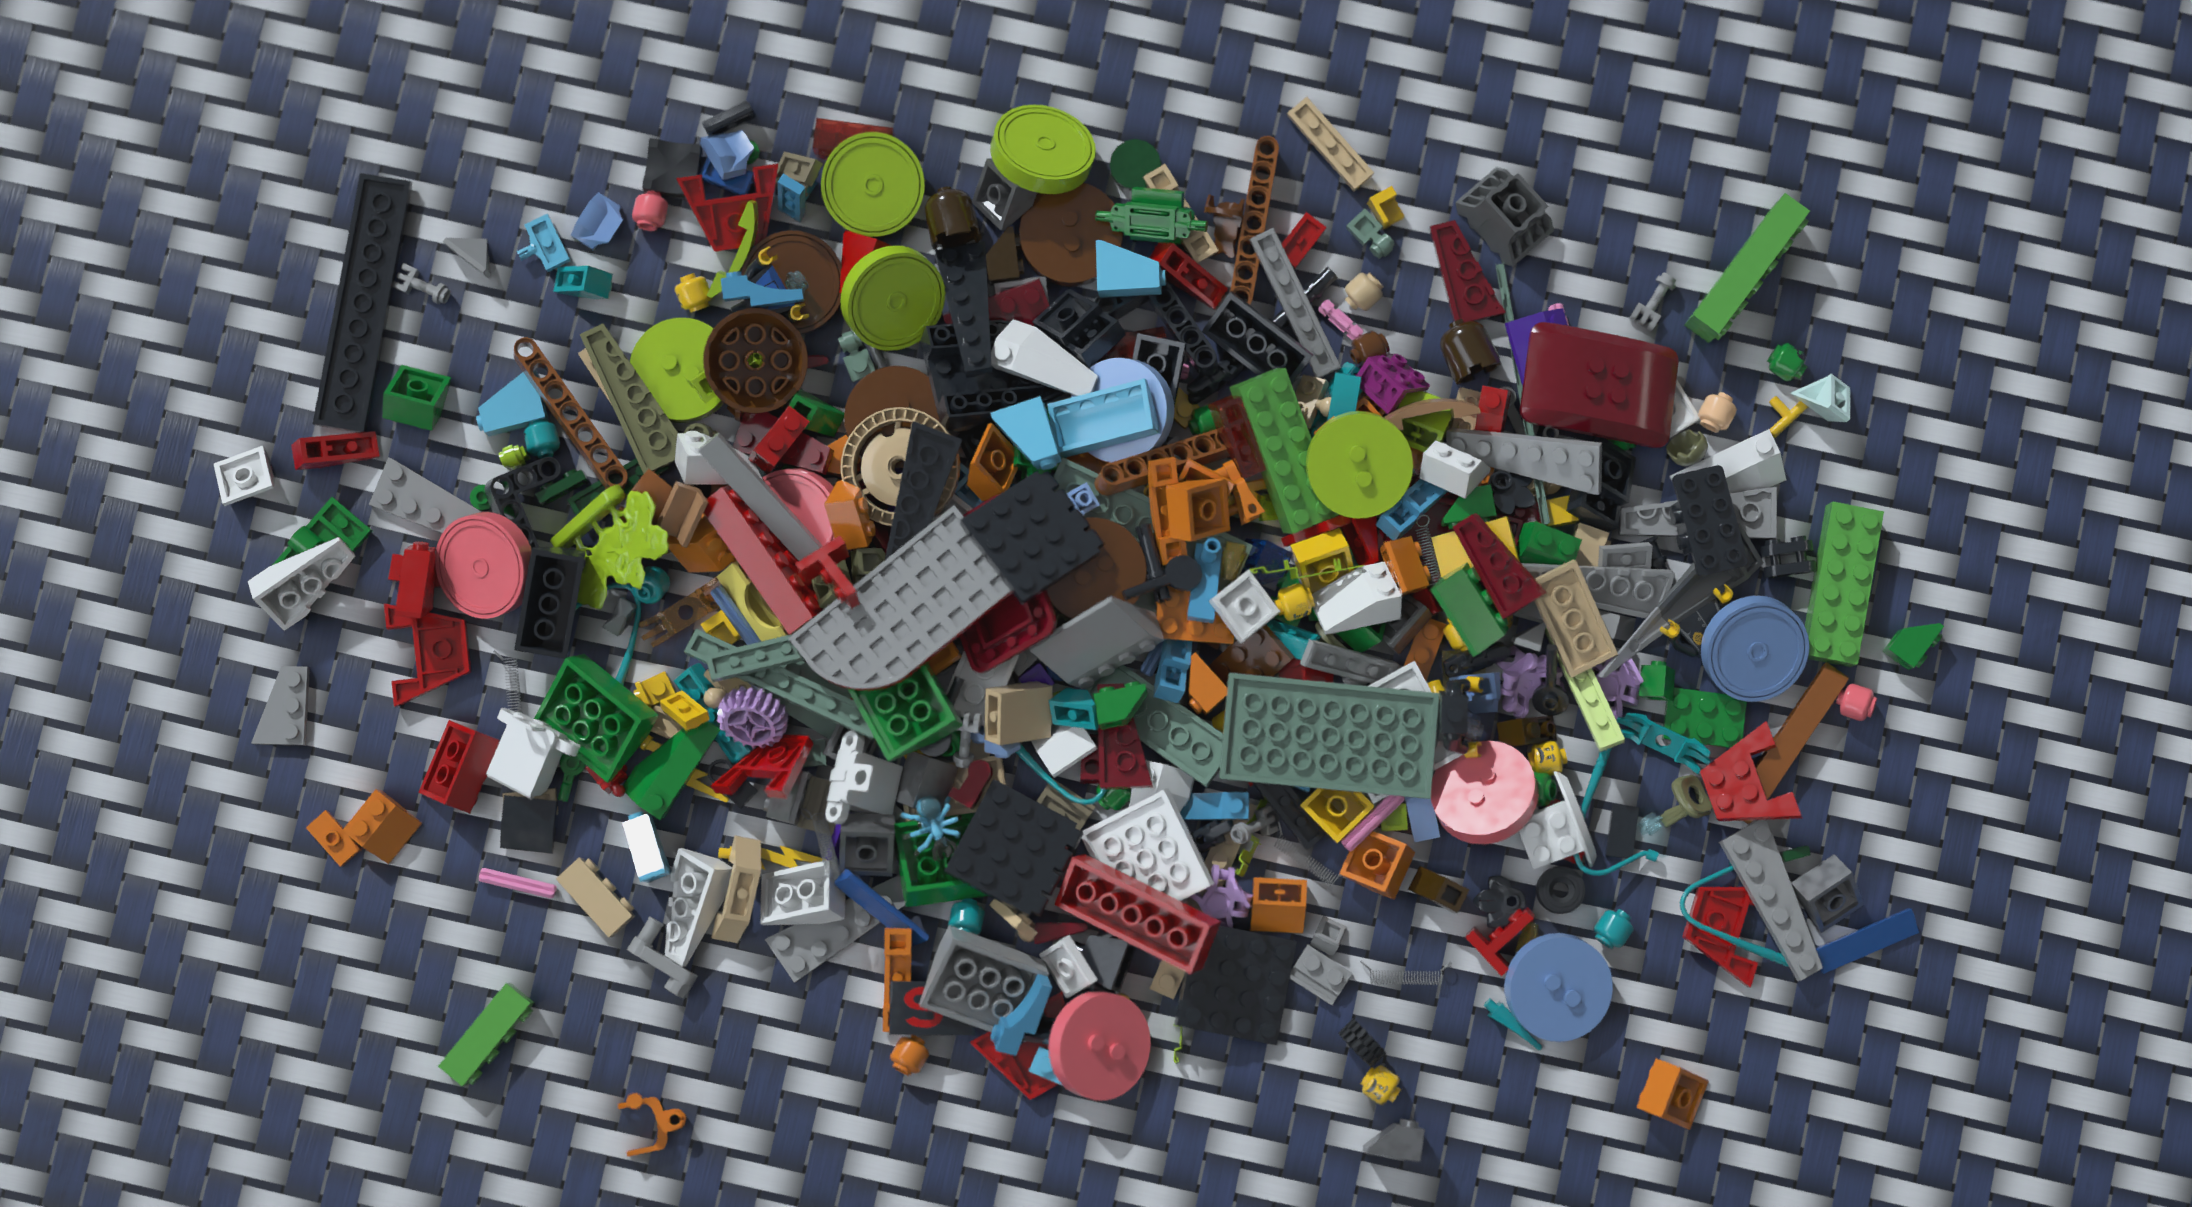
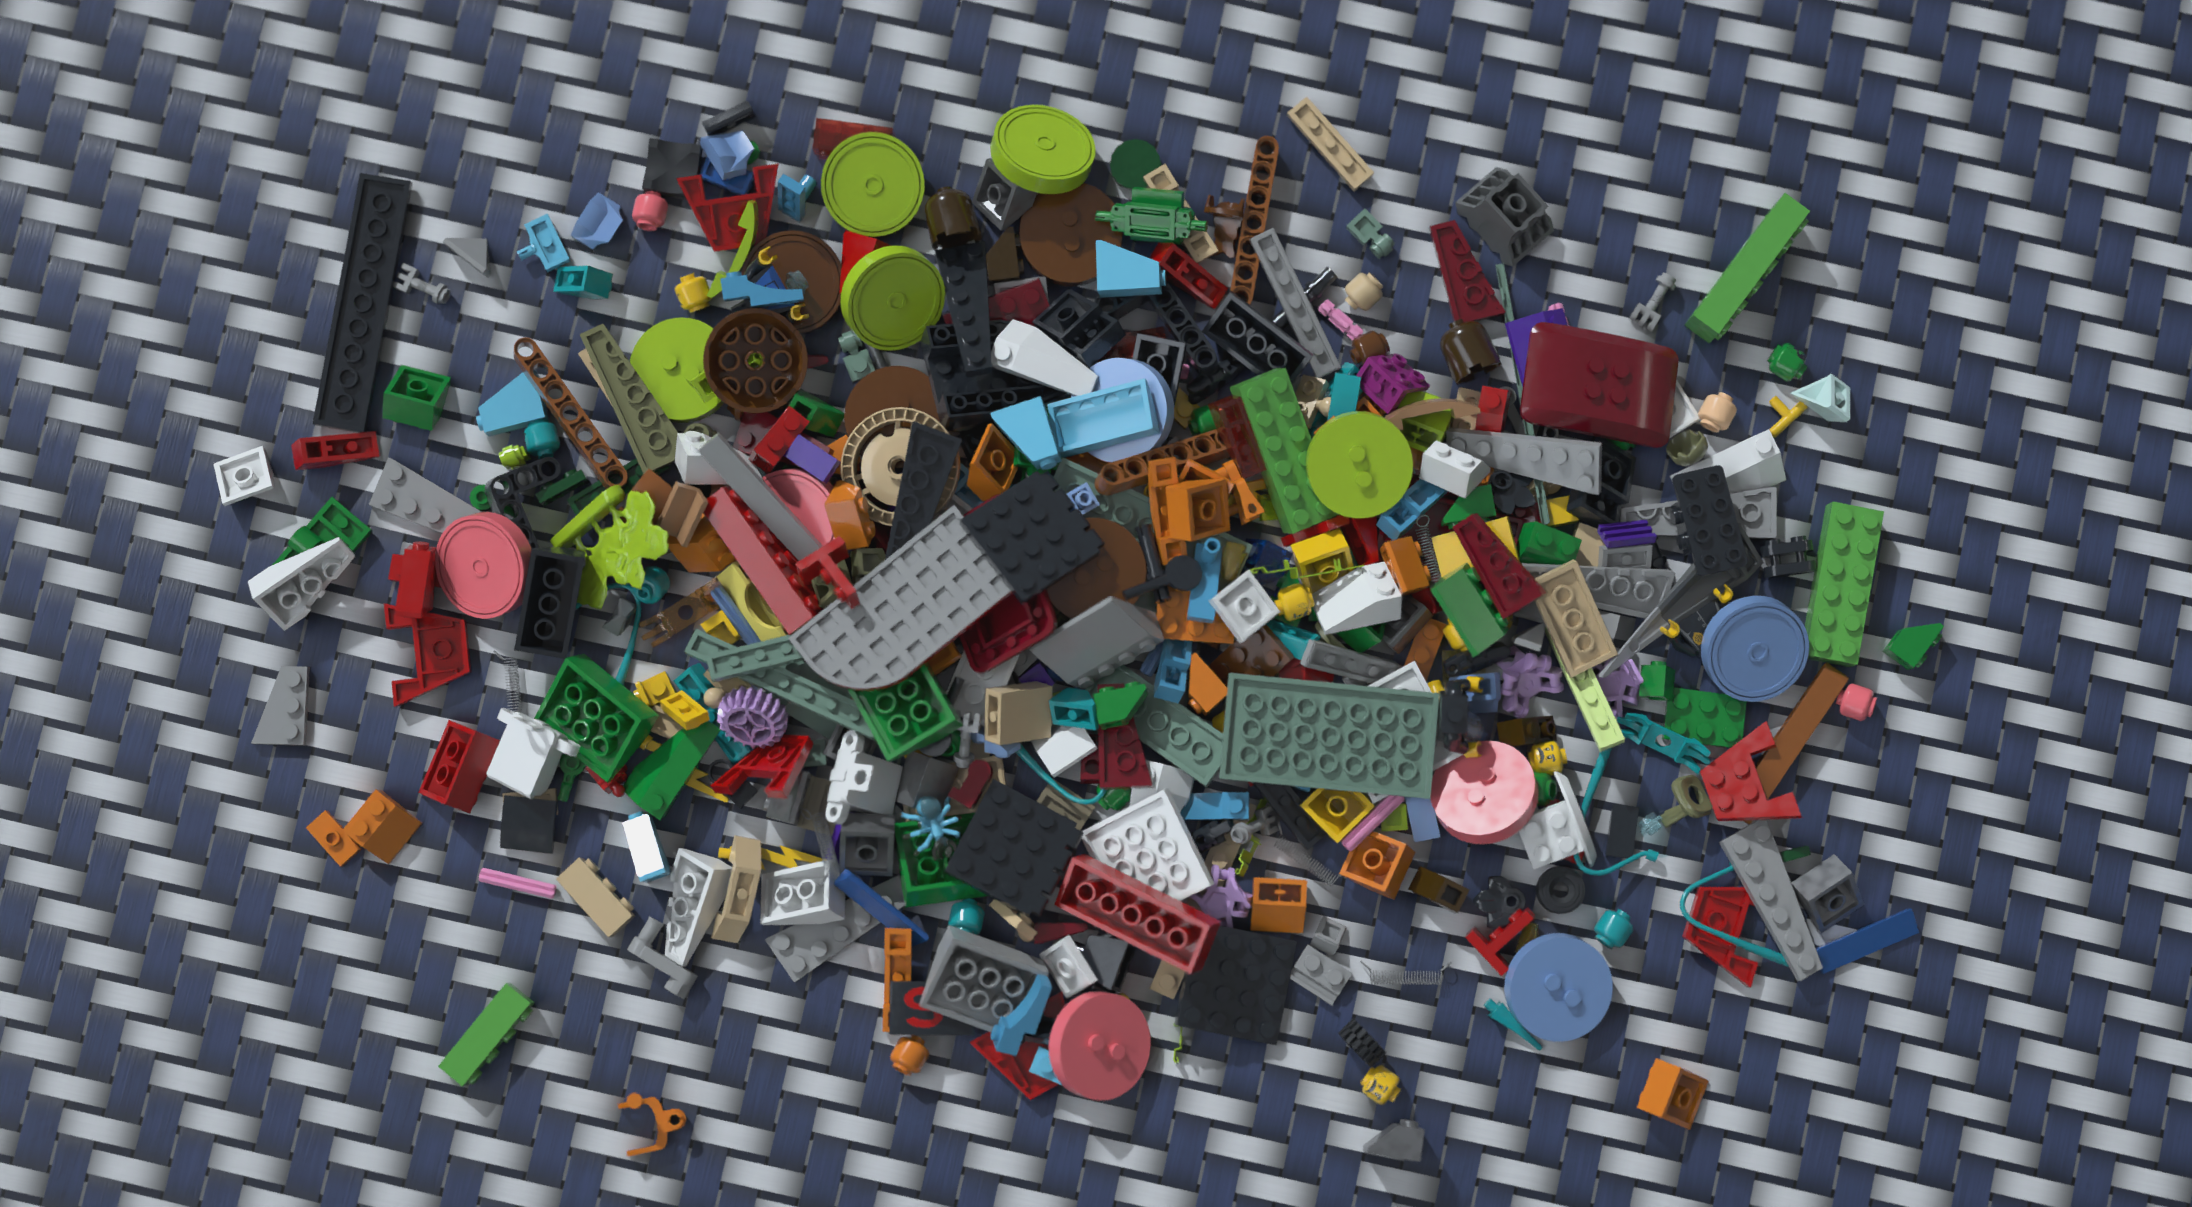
dark tan plate [775,152,822,197] -> none
red plate [1282,212,1327,269] -> none
yellow panel [1367,186,1404,230] -> none
black piece [1532,644,1569,716] -> none
none -> dark purple tile [784,434,841,484]
none -> dark purple tile [1597,520,1657,548]

